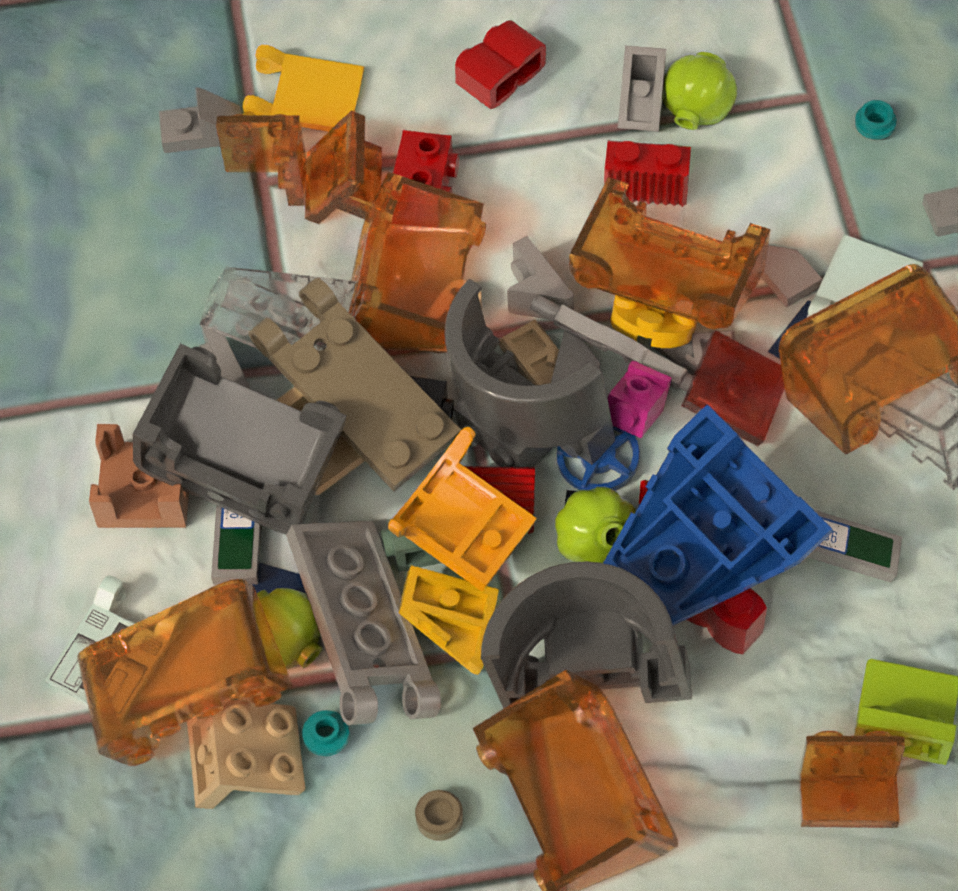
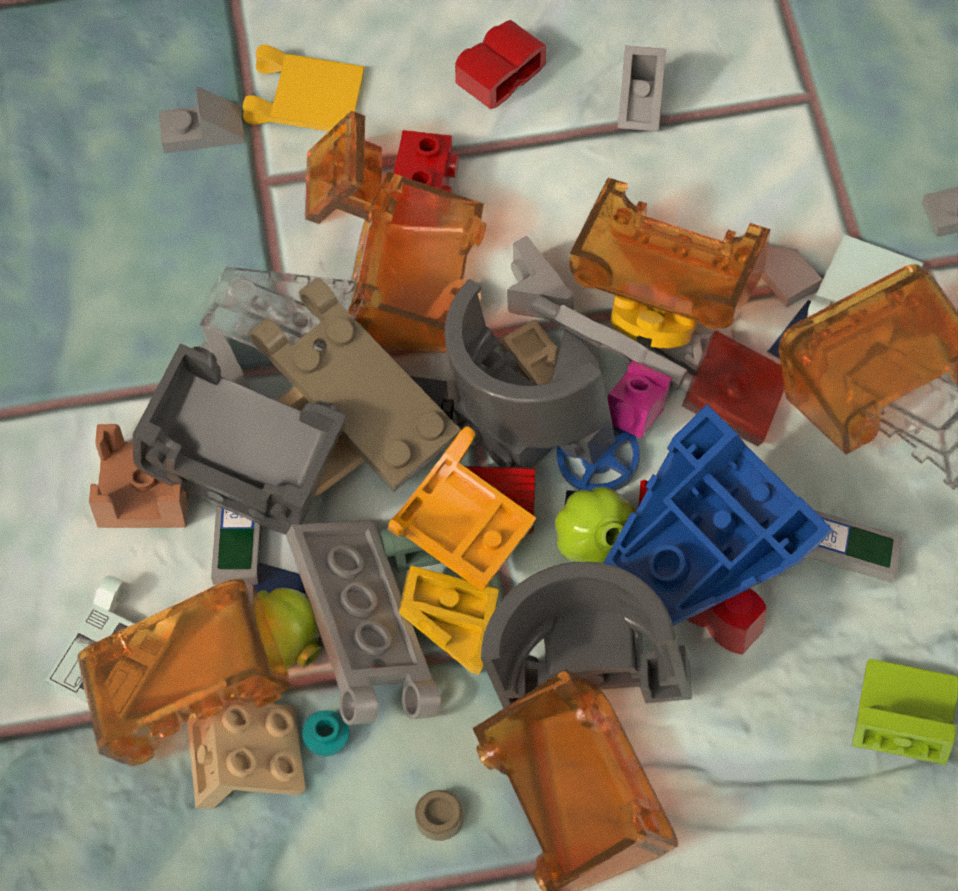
clear orange bracket [216,114,308,206] -> none
red brick [604,140,691,207] -> none
lime plant [662,52,737,130] -> none
clear orange bracket [798,731,905,828] -> none
teal plate [855,100,897,140] -> none

